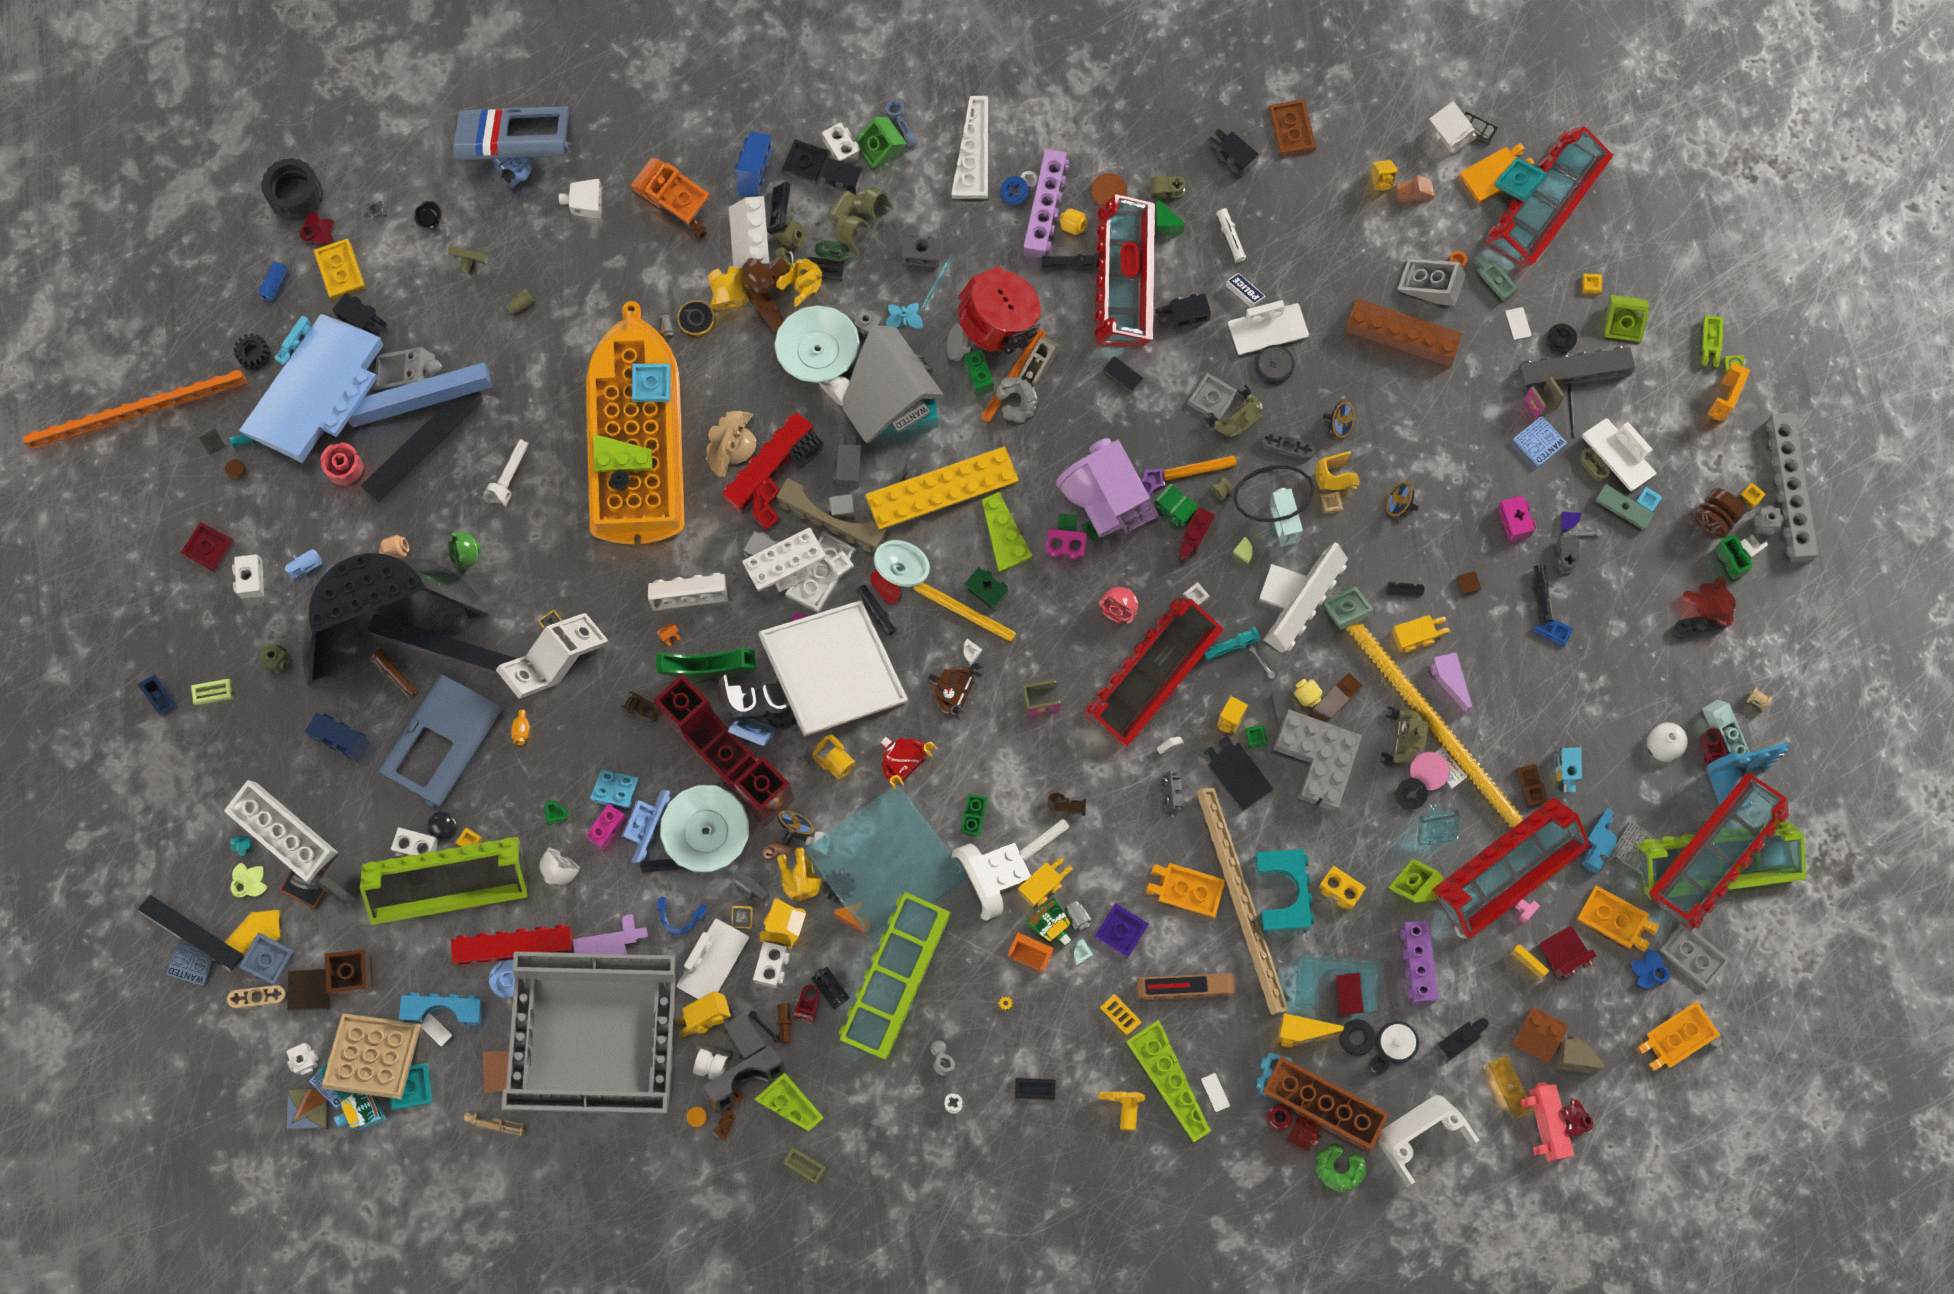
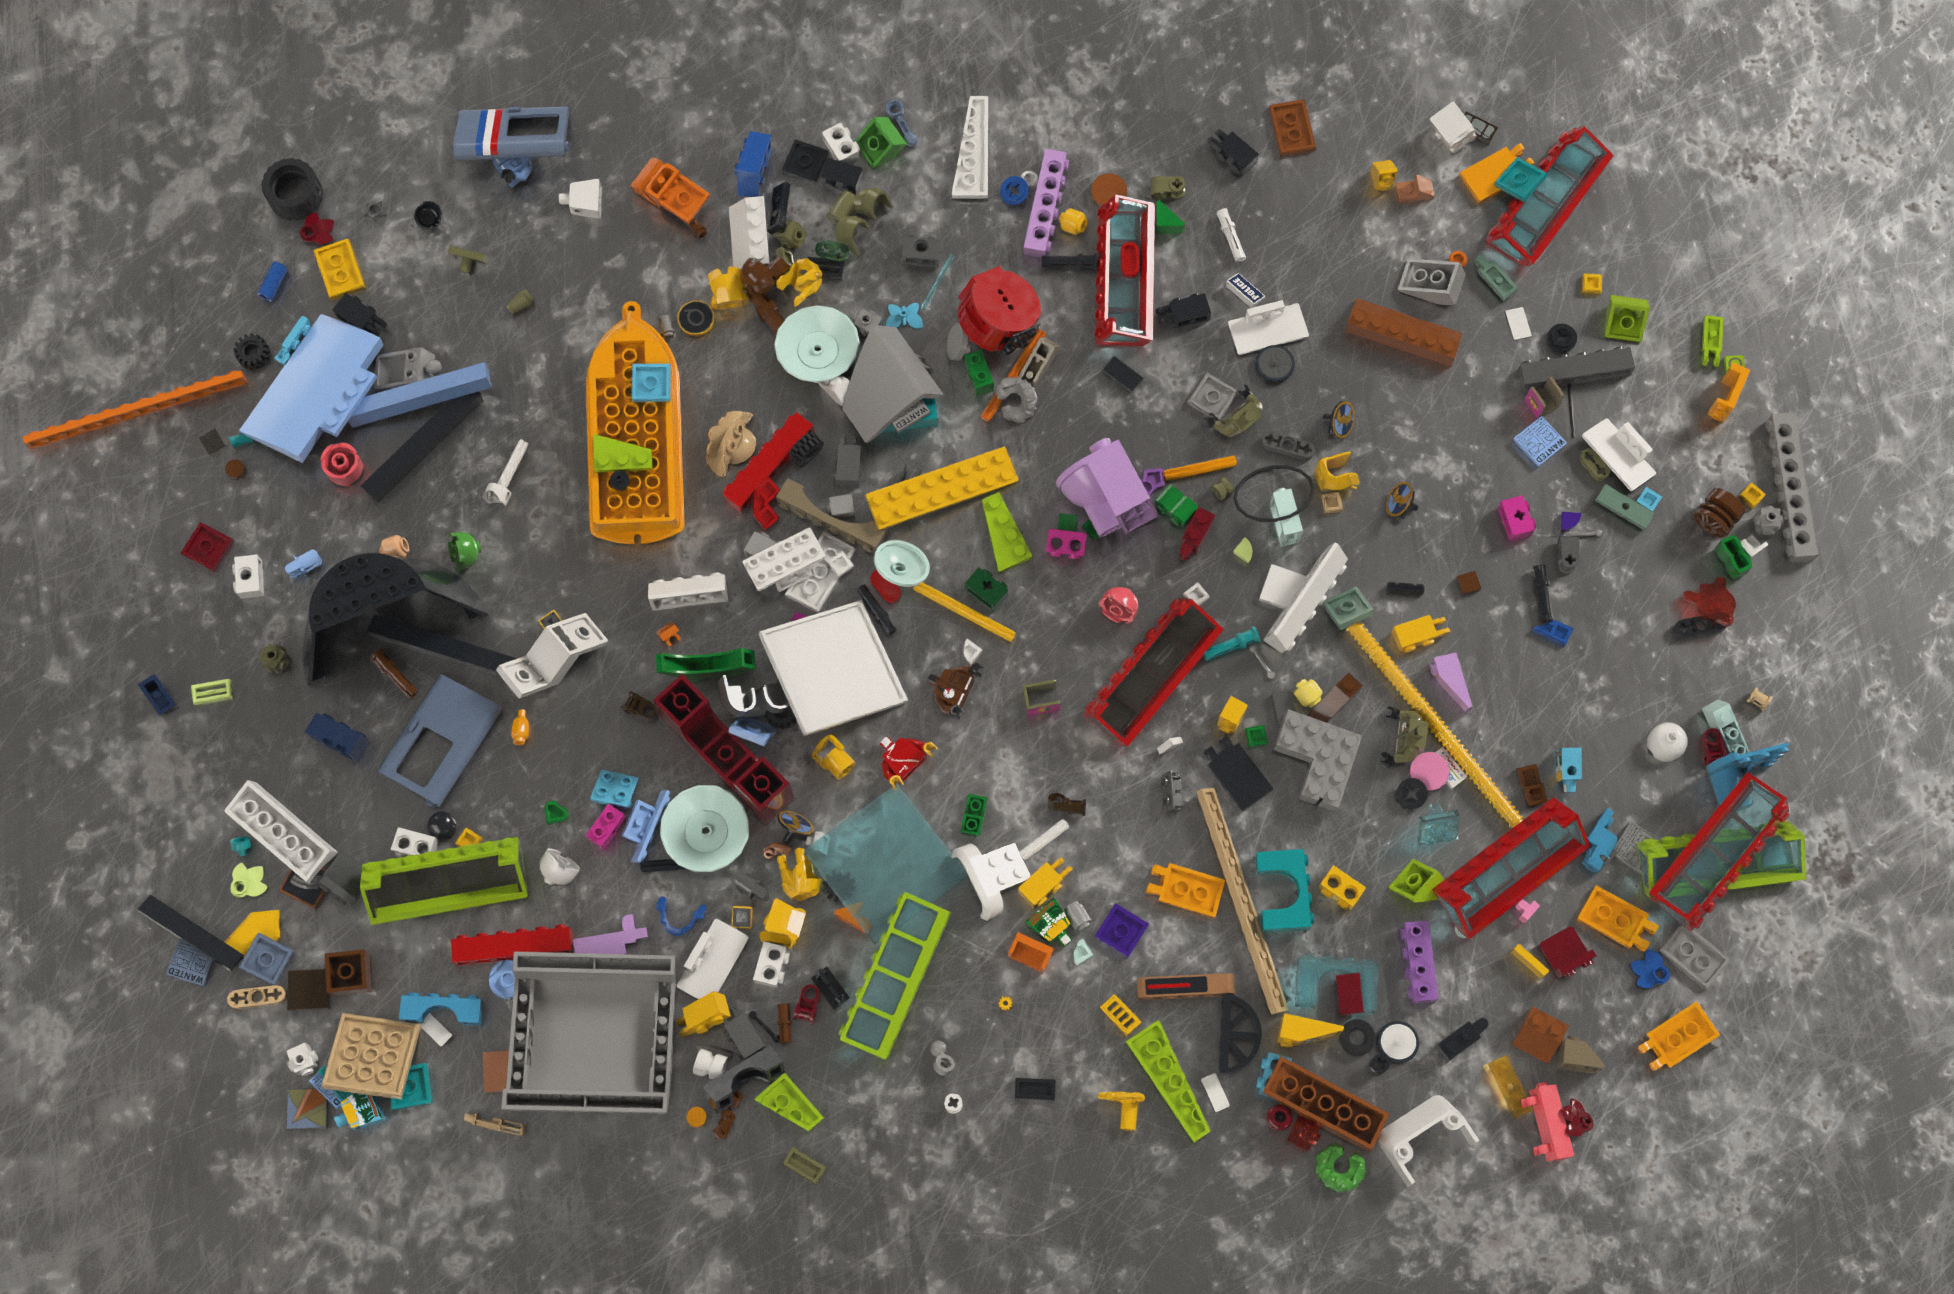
none -> black window [1218,993,1262,1076]

